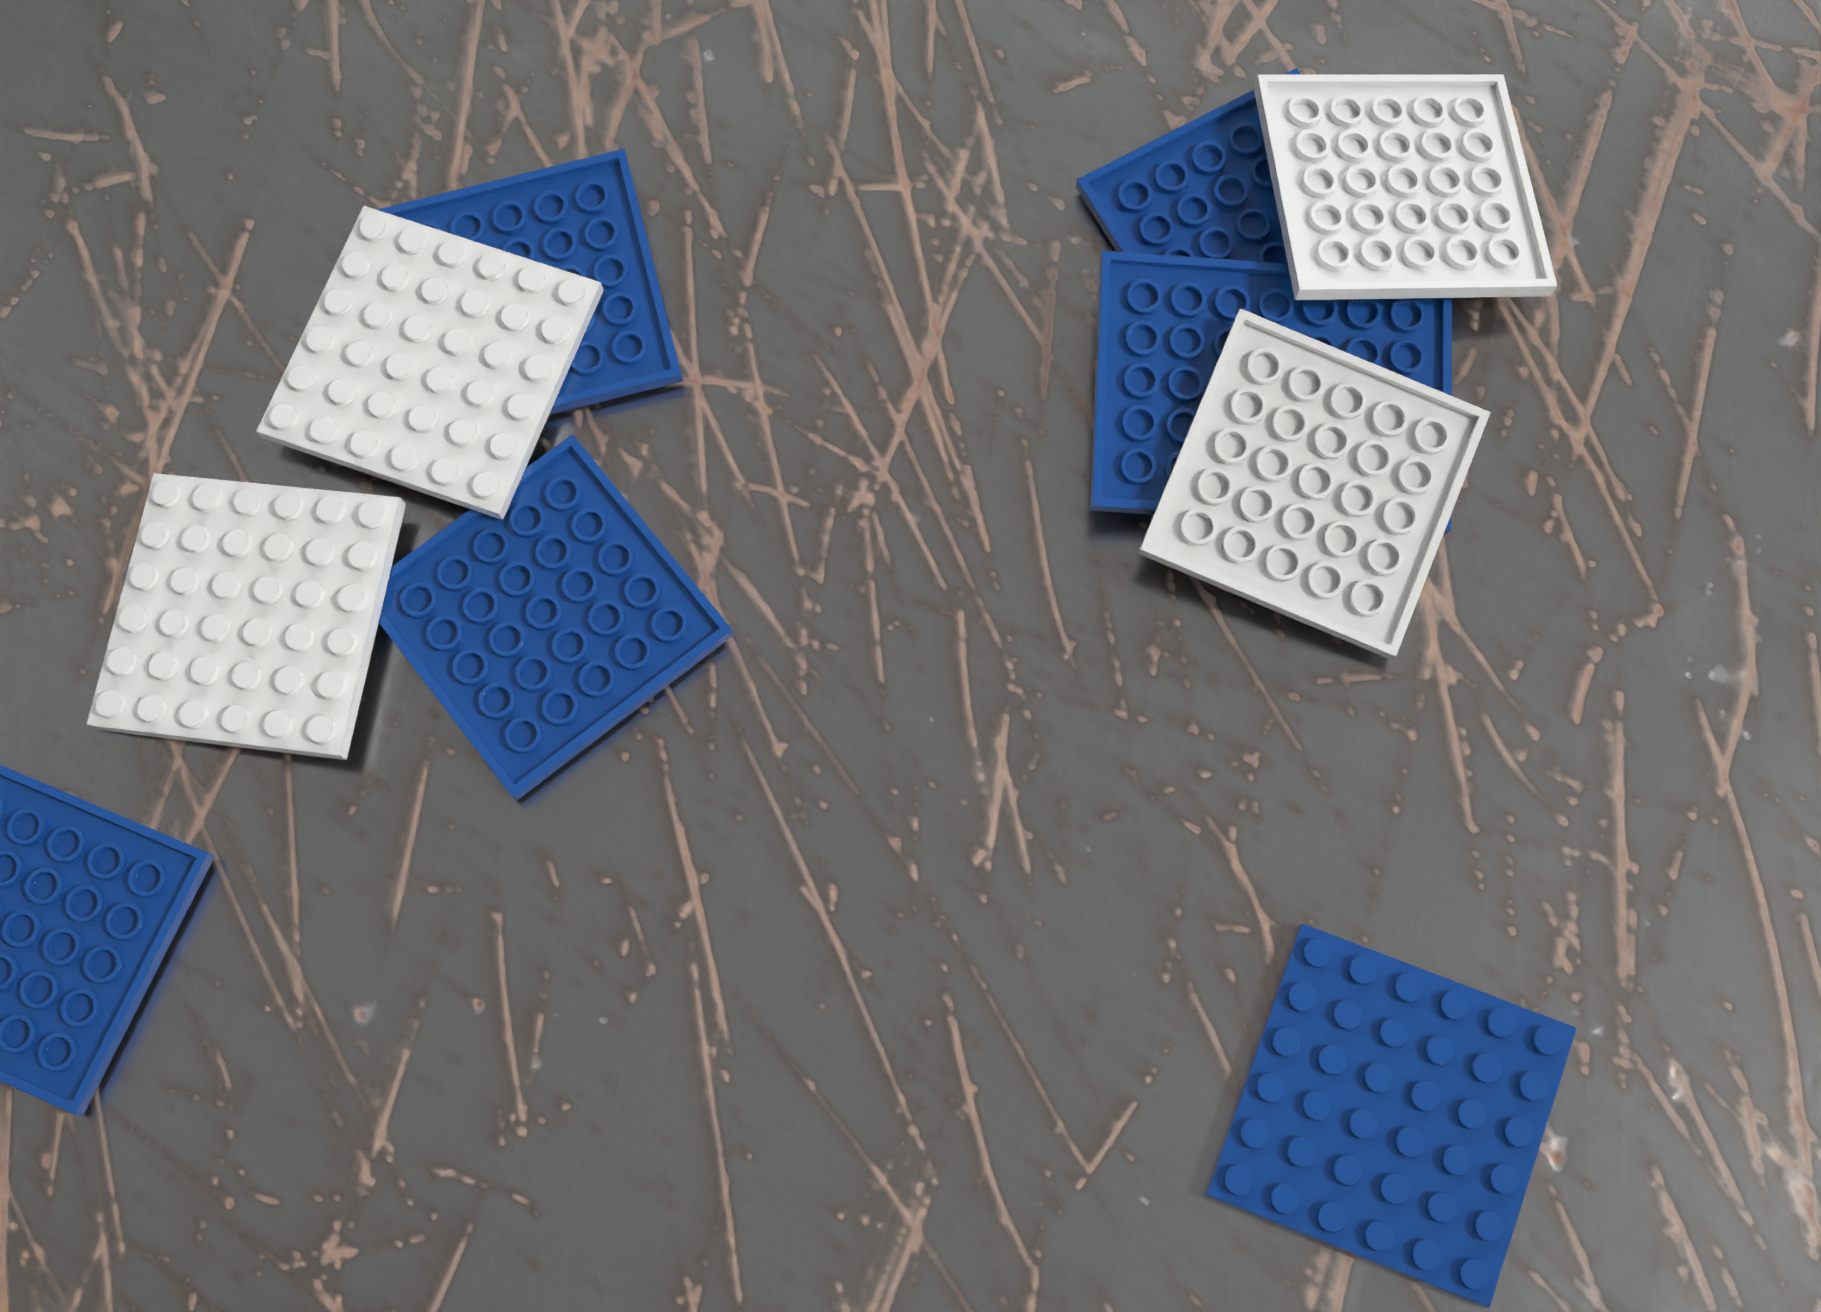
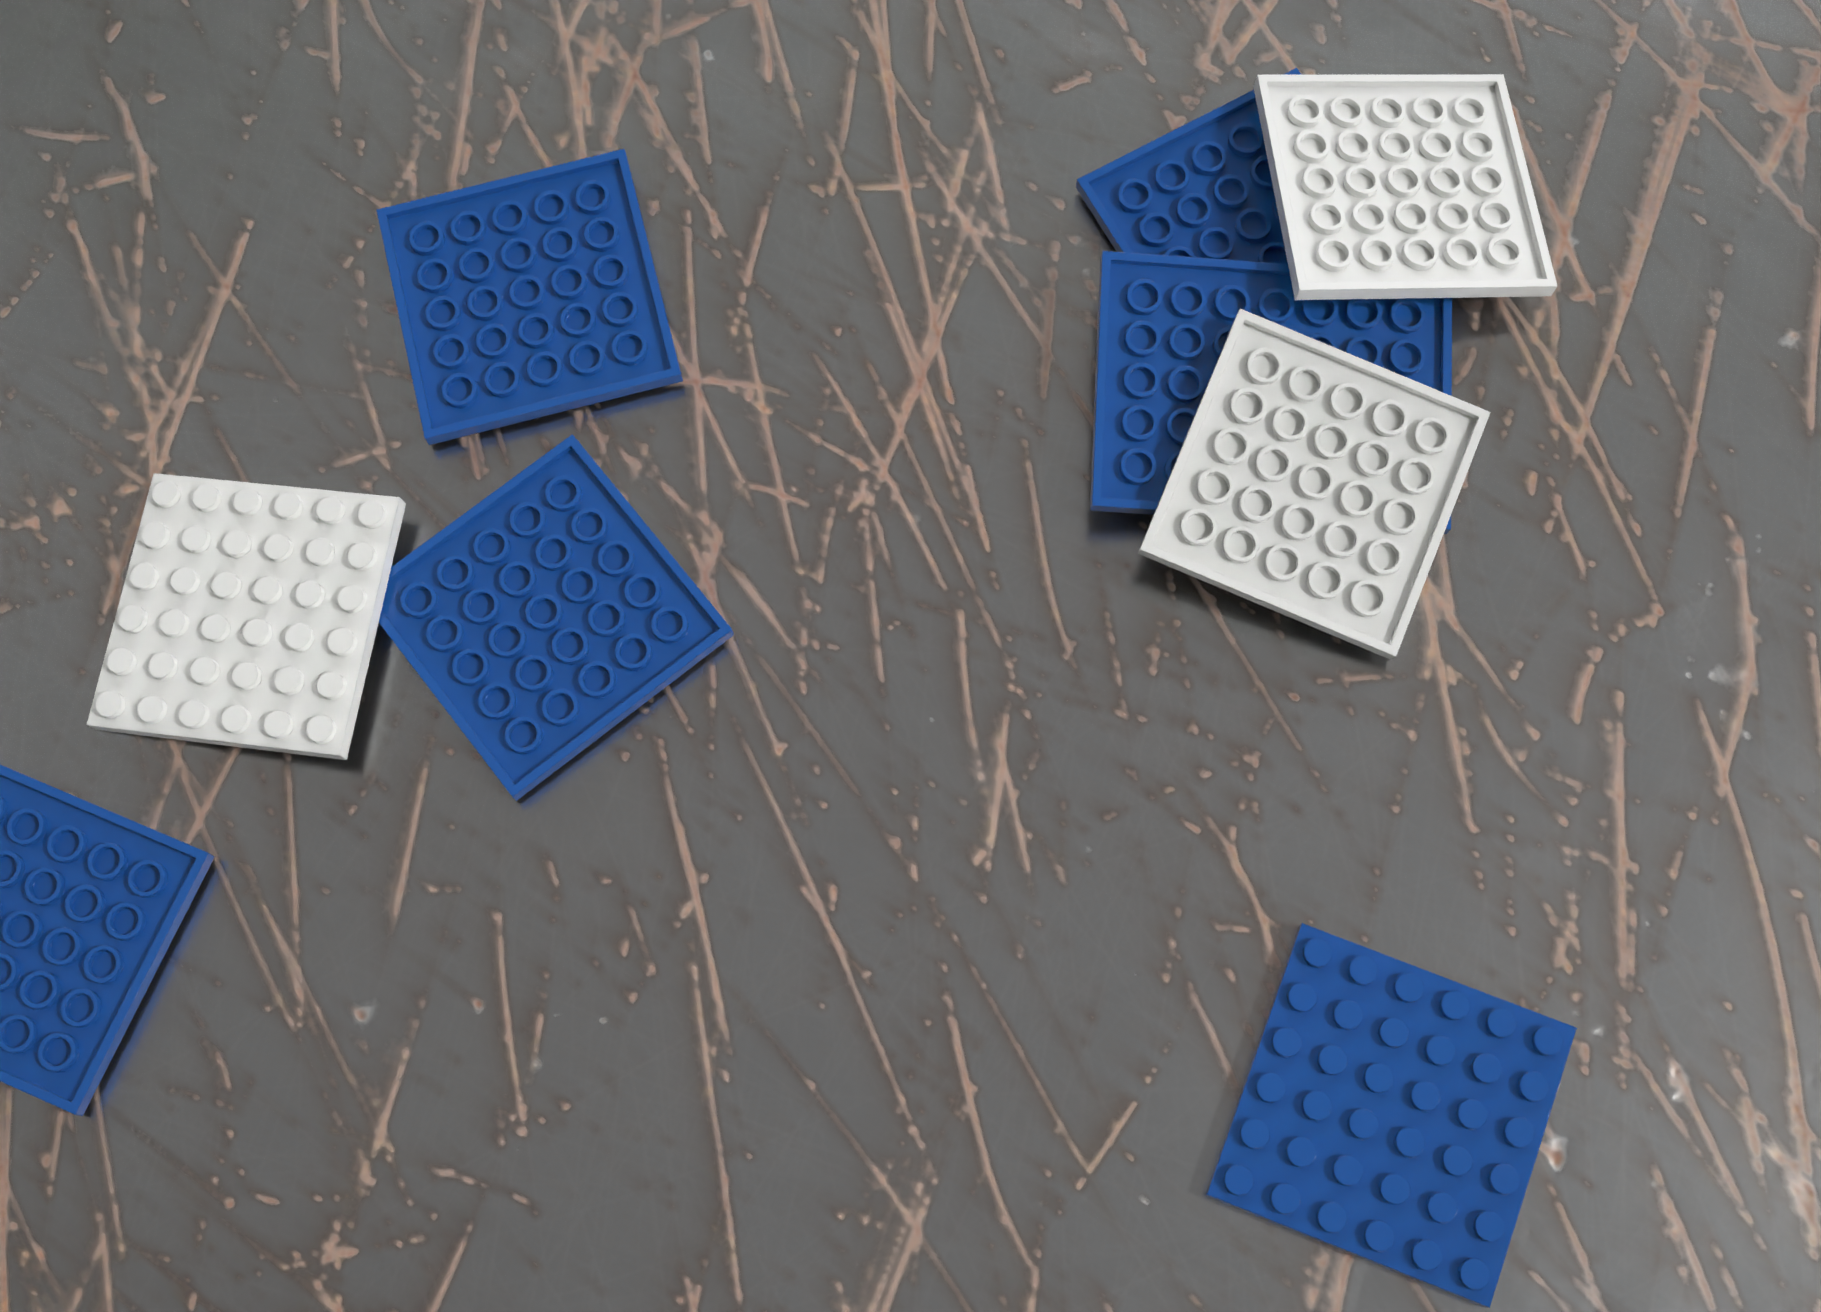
white plate [256,206,604,520] -> none

